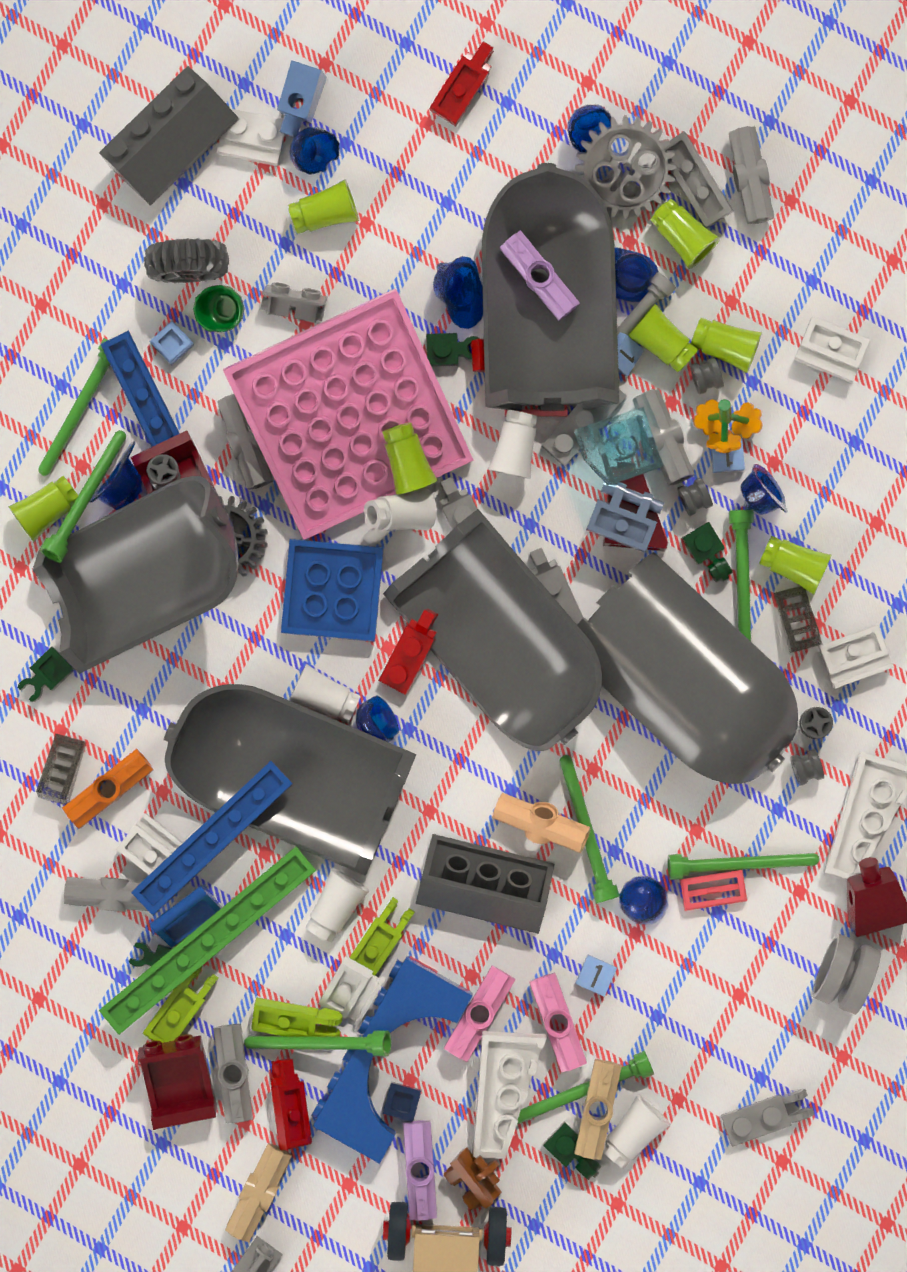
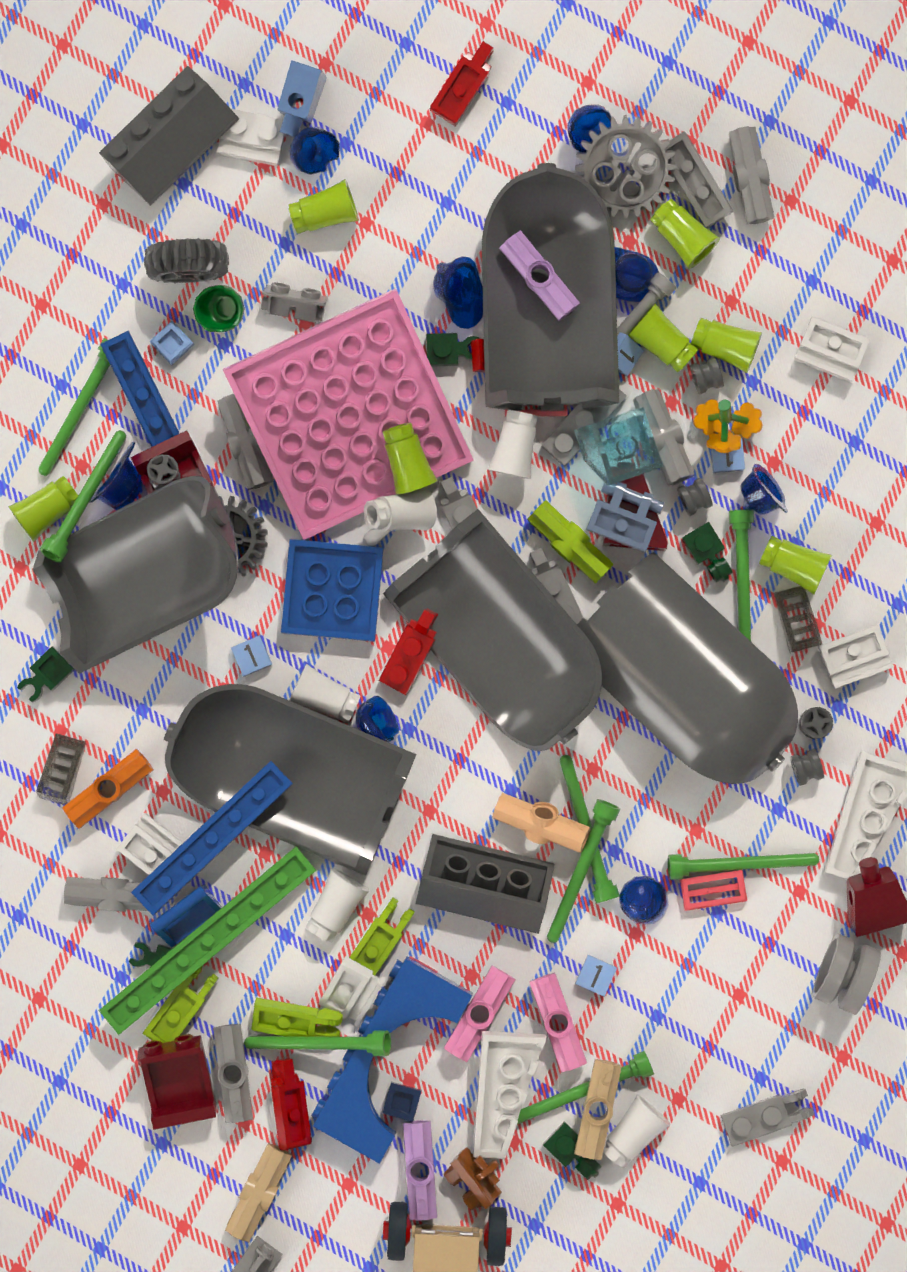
none -> light blue tile [231,635,273,677]
none -> lime piece [527,500,614,584]
none -> bright green piece [547,799,620,943]

